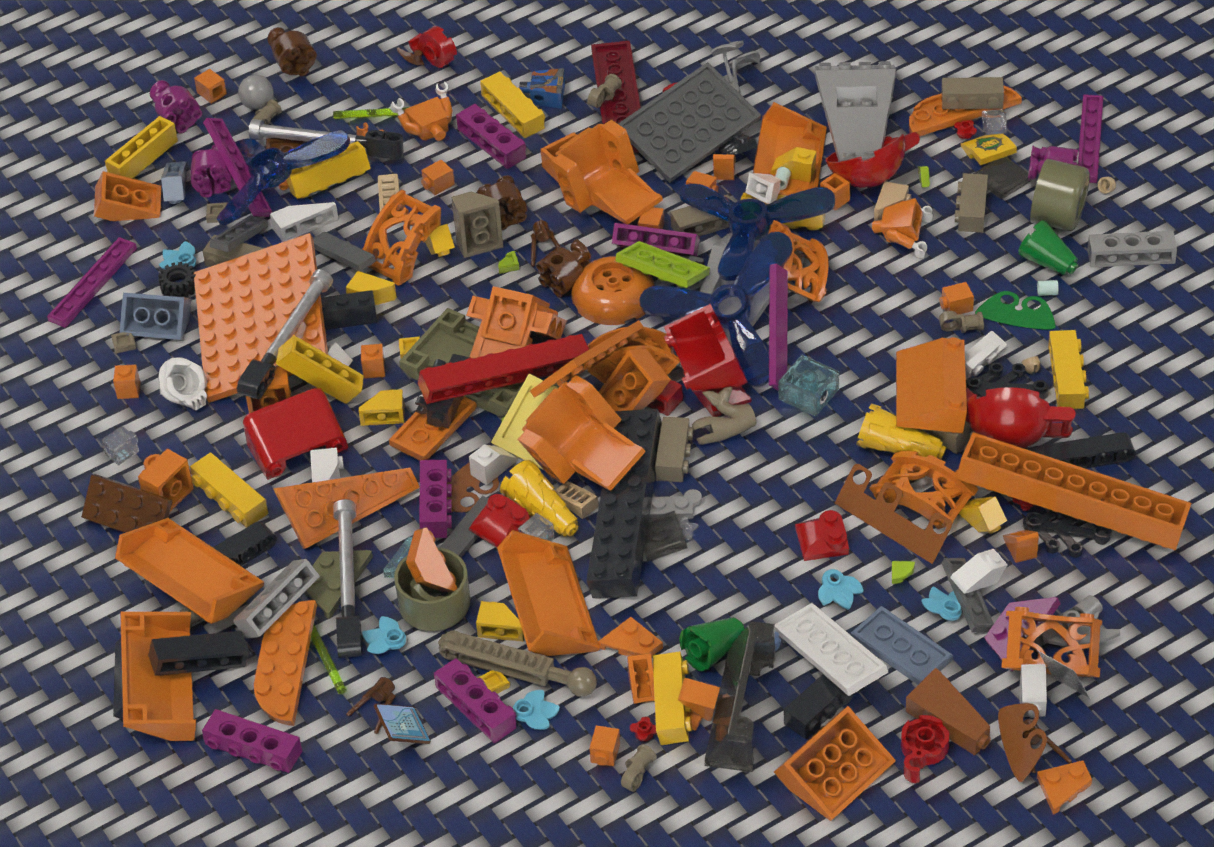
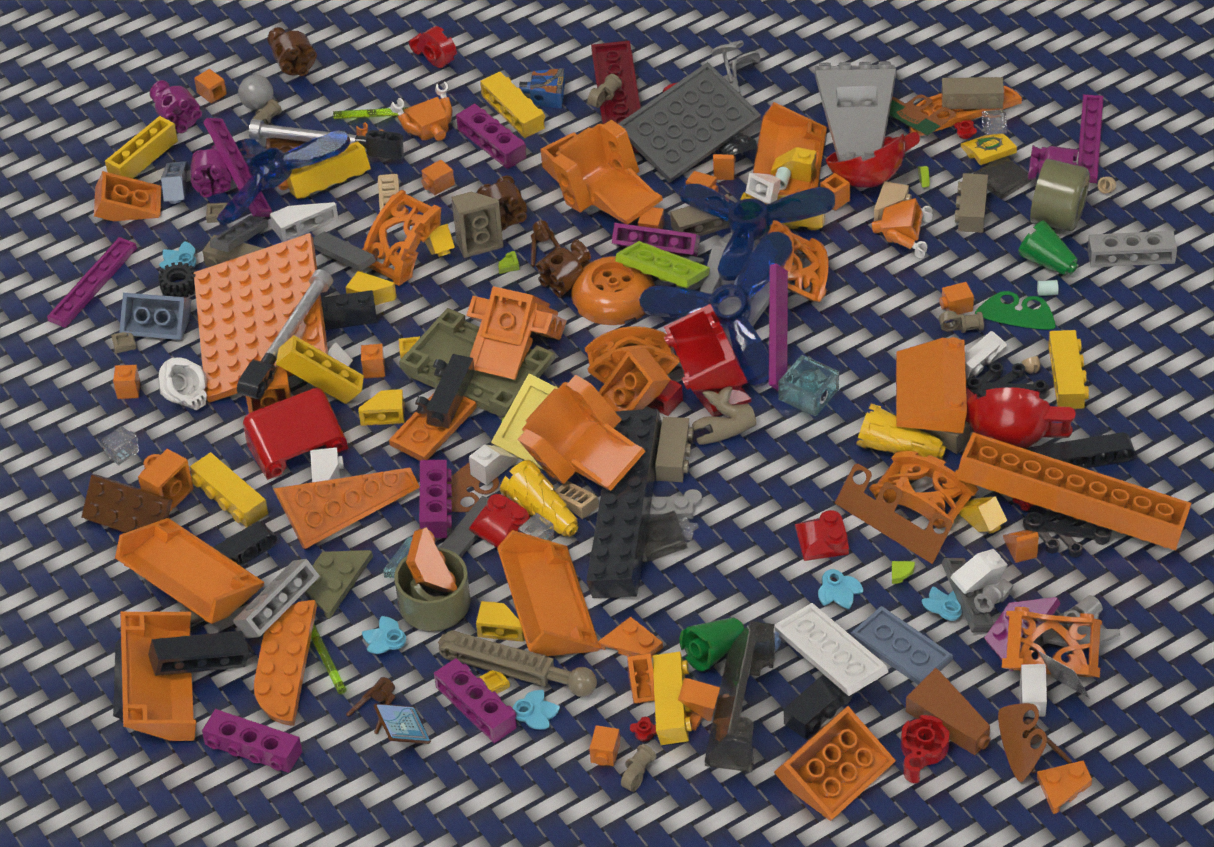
piece [333,499,362,658] -> none
reddish brown bar [397,47,424,65] -> none
red brick [418,334,590,404] -> none
orange wing [530,320,644,398] -> none
none -> piece [889,94,956,136]
none -> light grey connector [974,579,1014,613]

